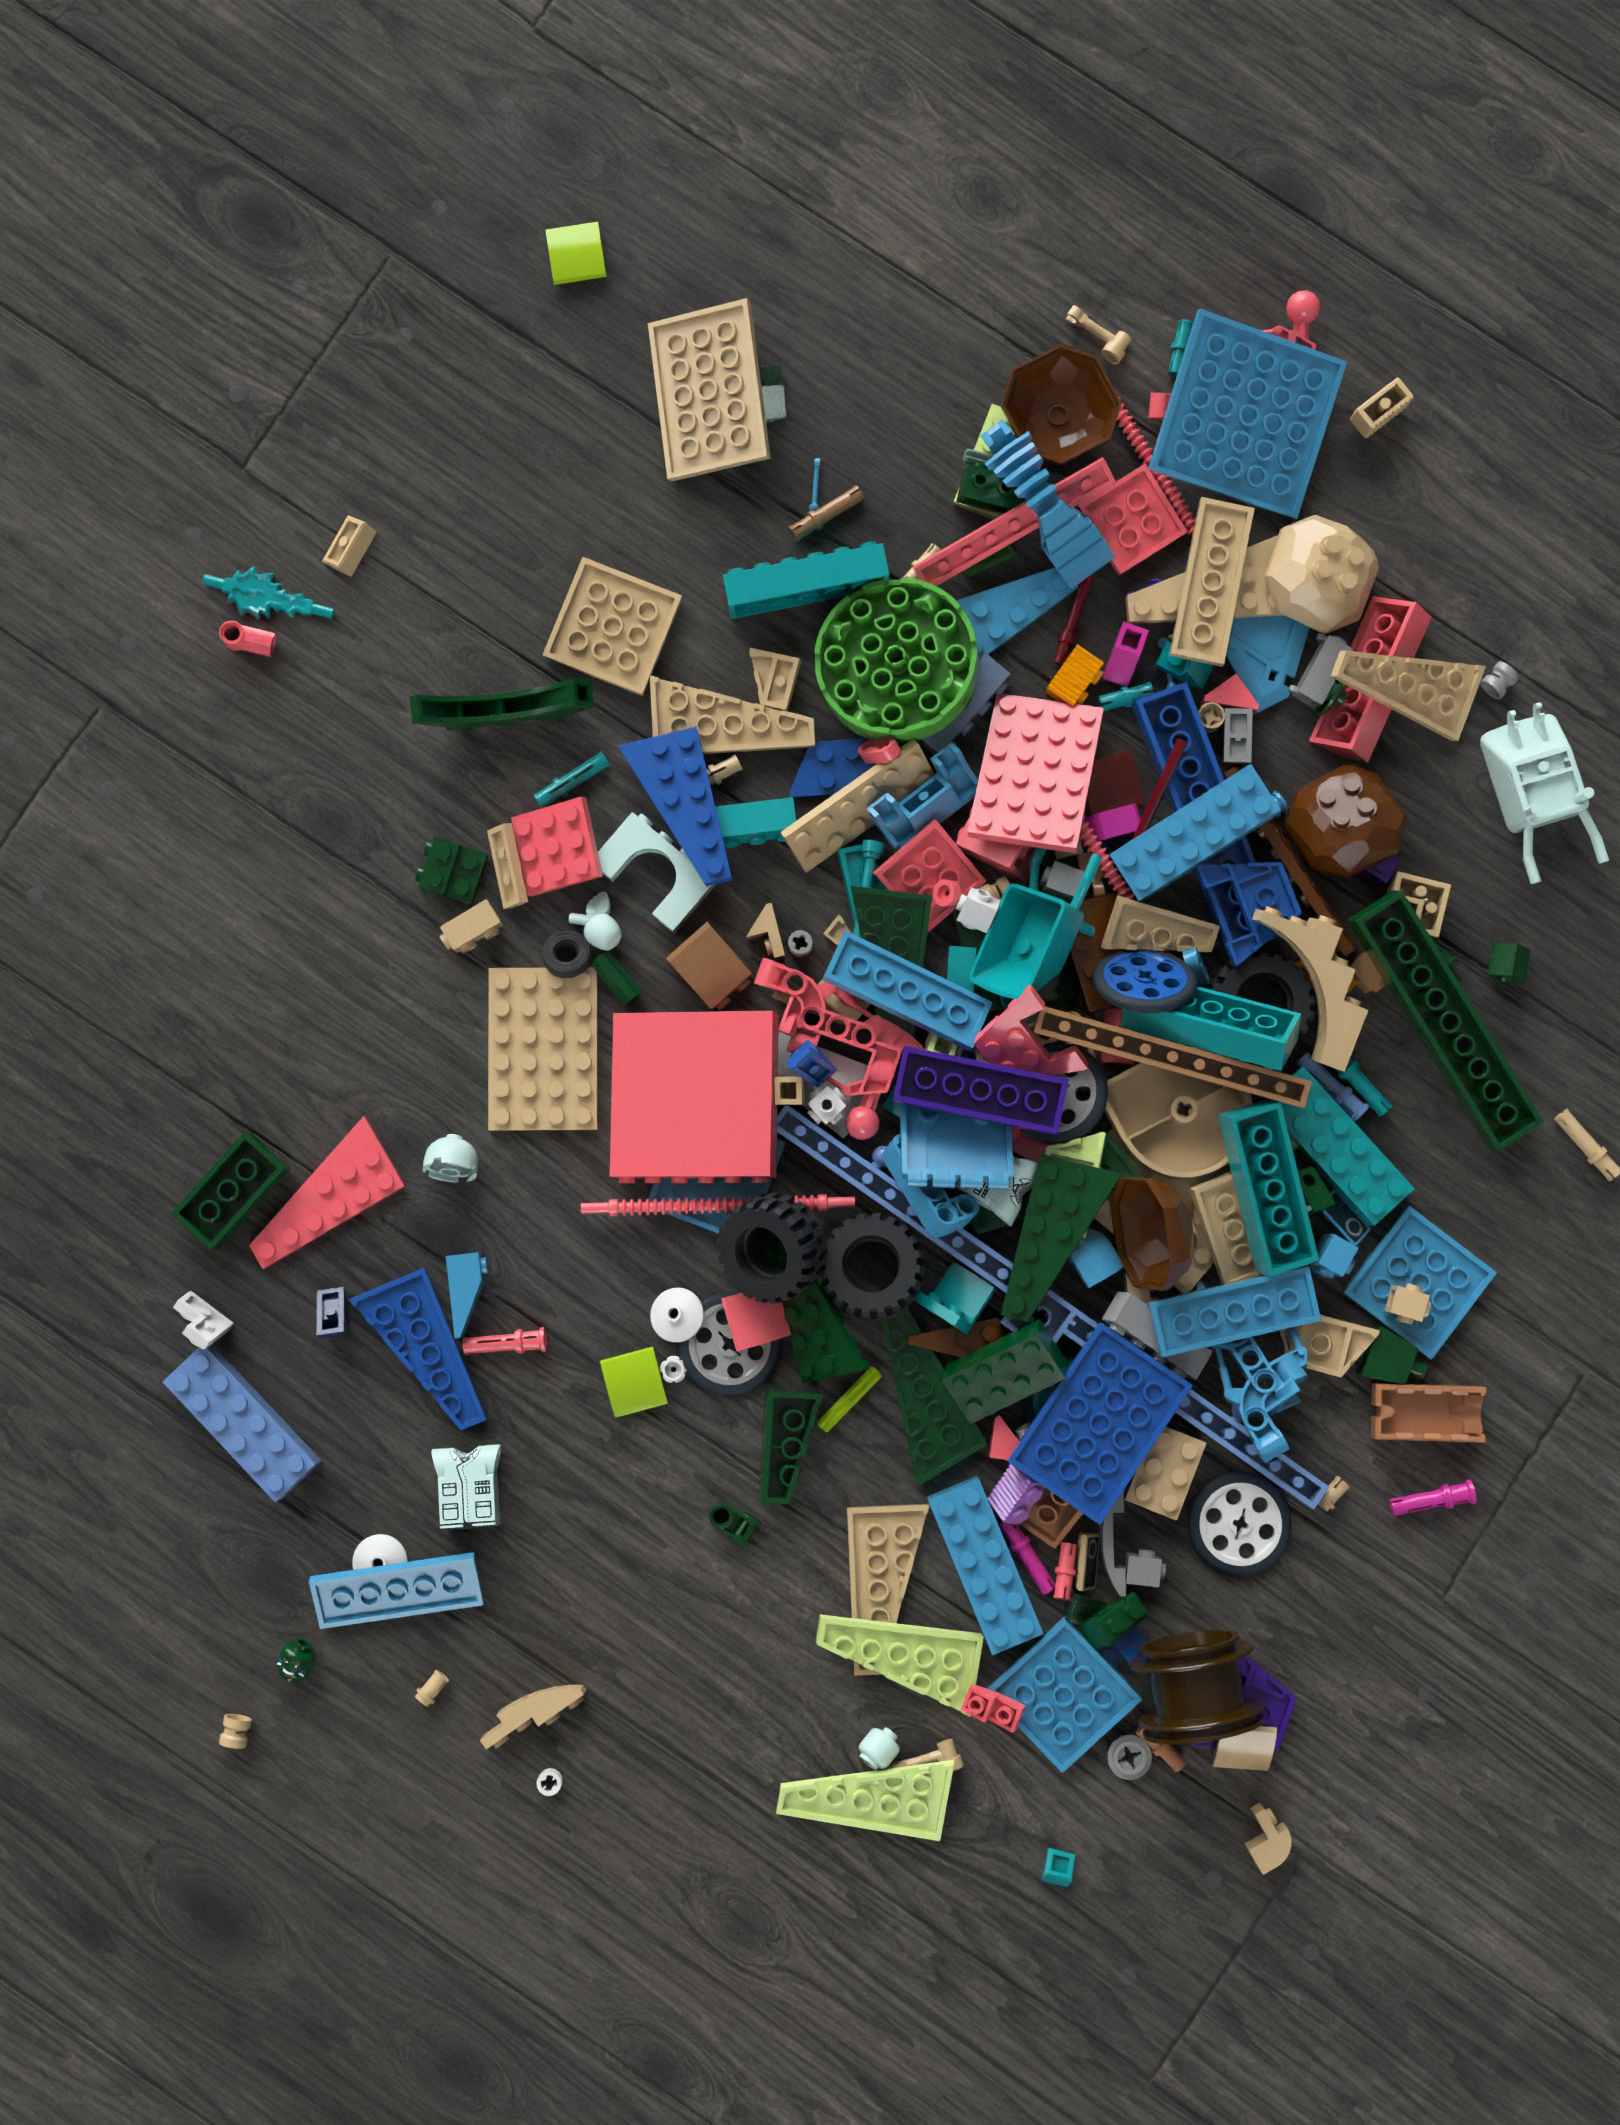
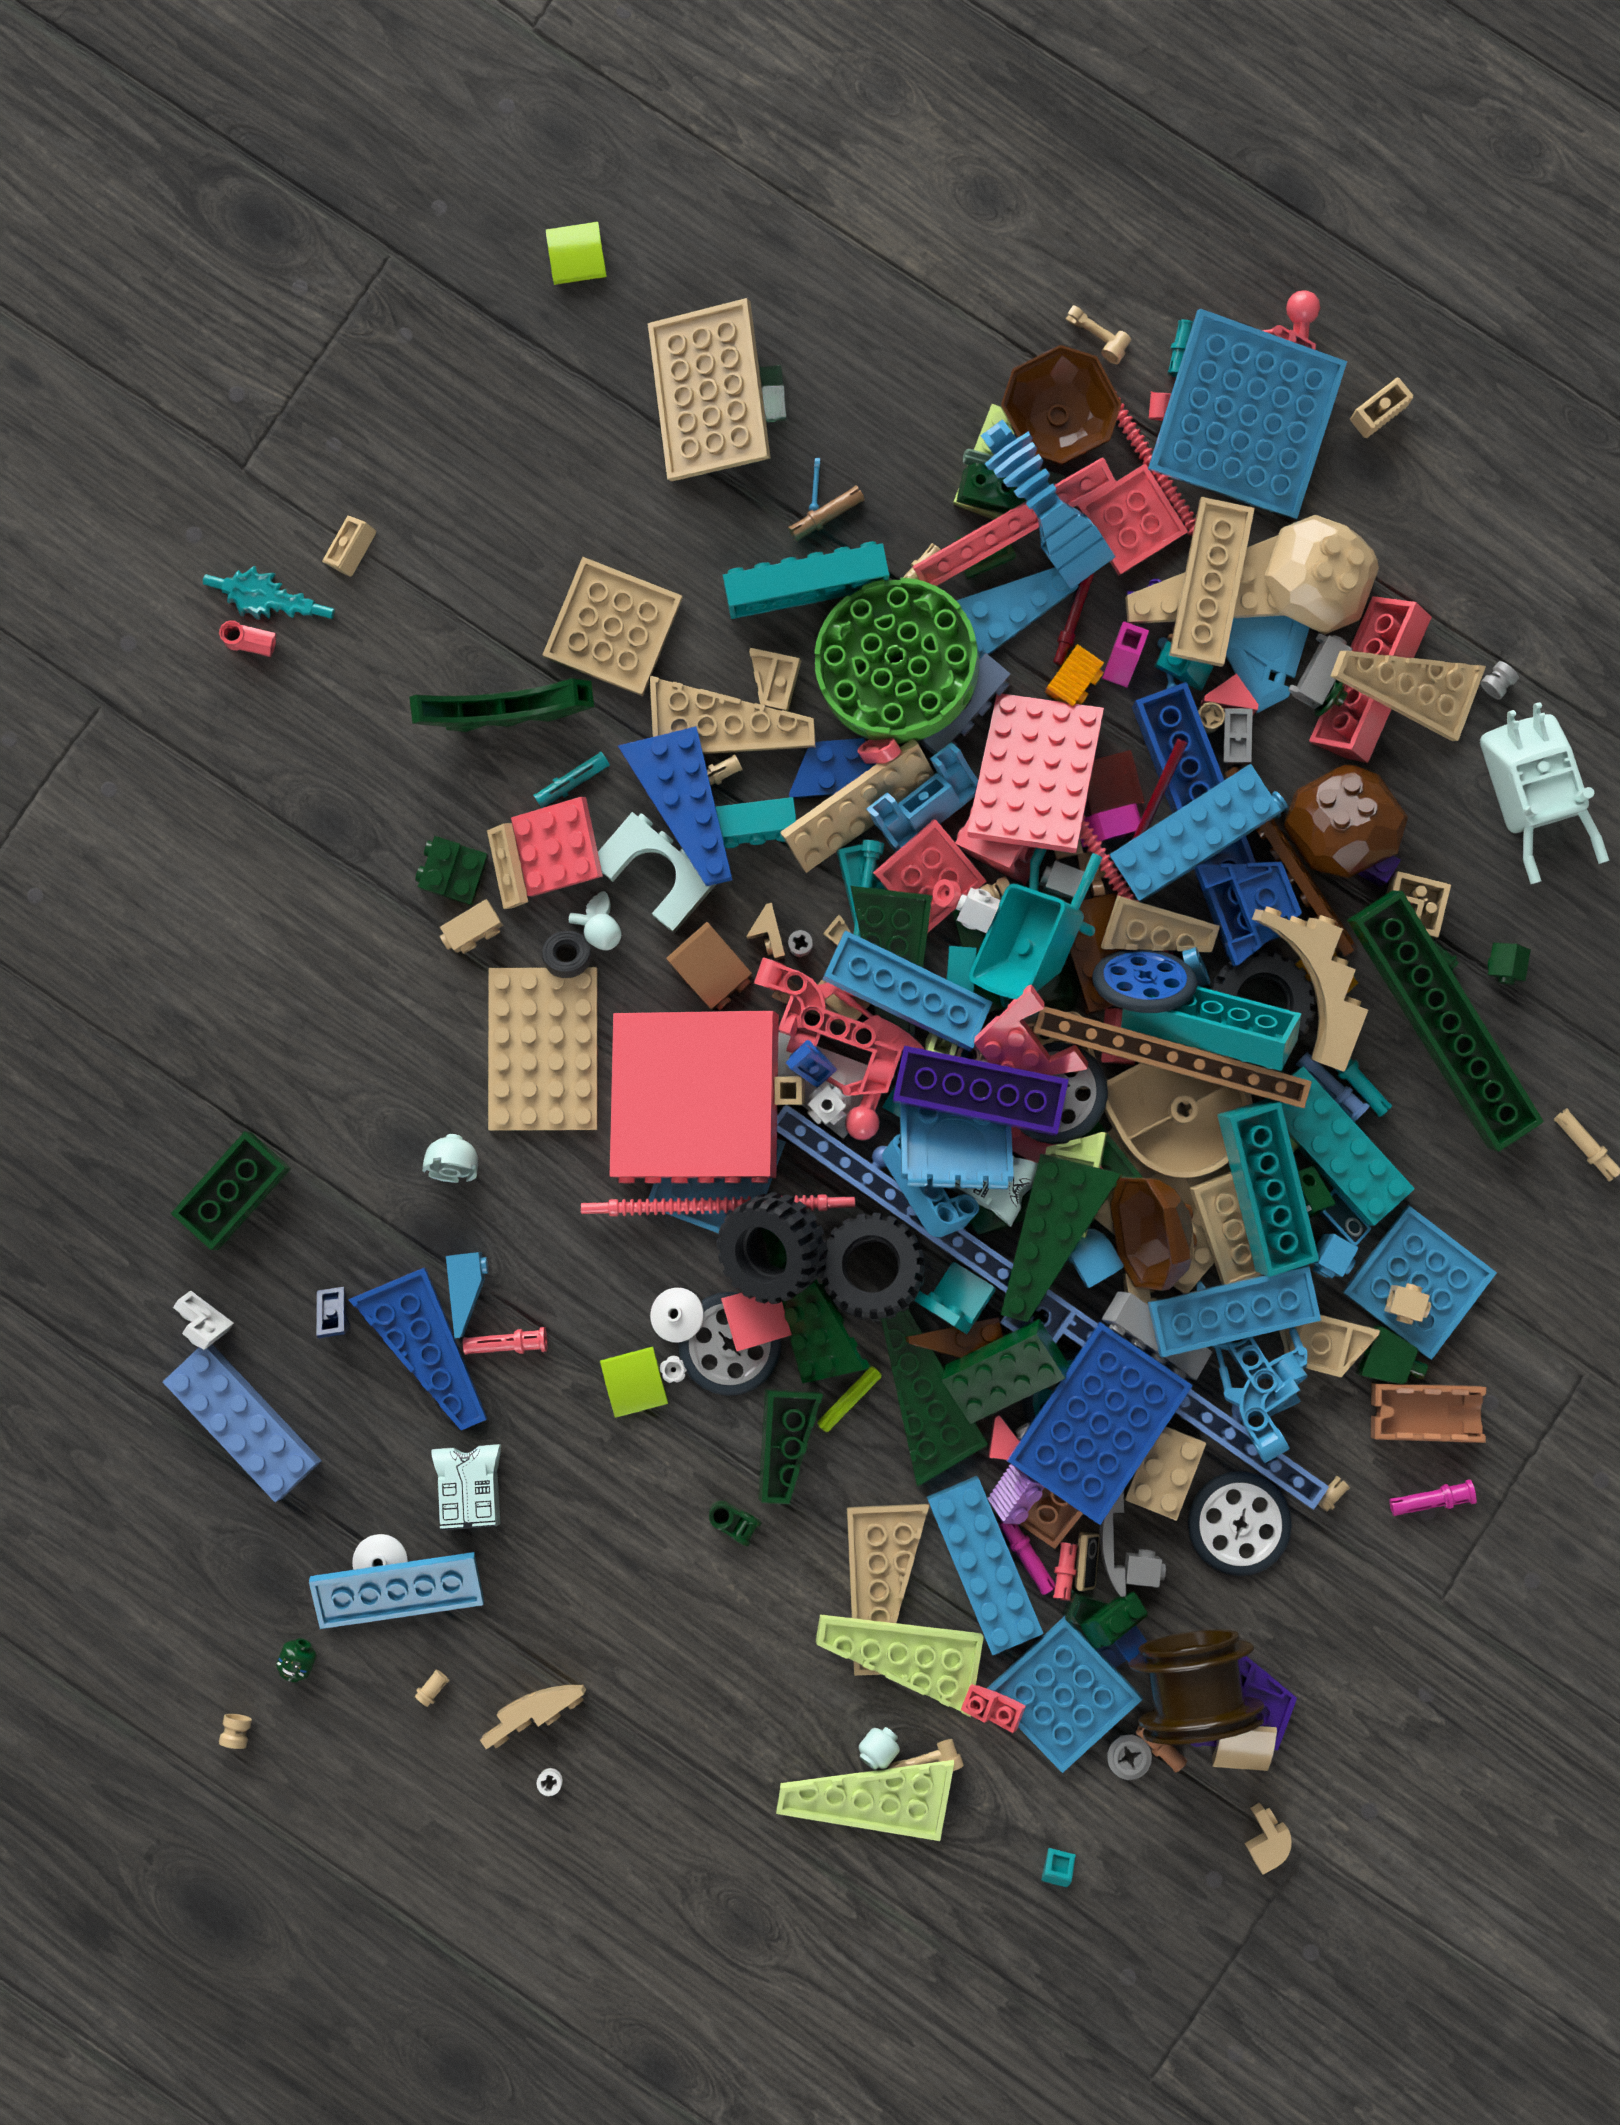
coral wing [249,1116,406,1269] -> none
dark green axle [591,950,643,1007] -> none
teal pin [1098,682,1154,712] -> none
medium nougat brick [1348,951,1386,994] -> none

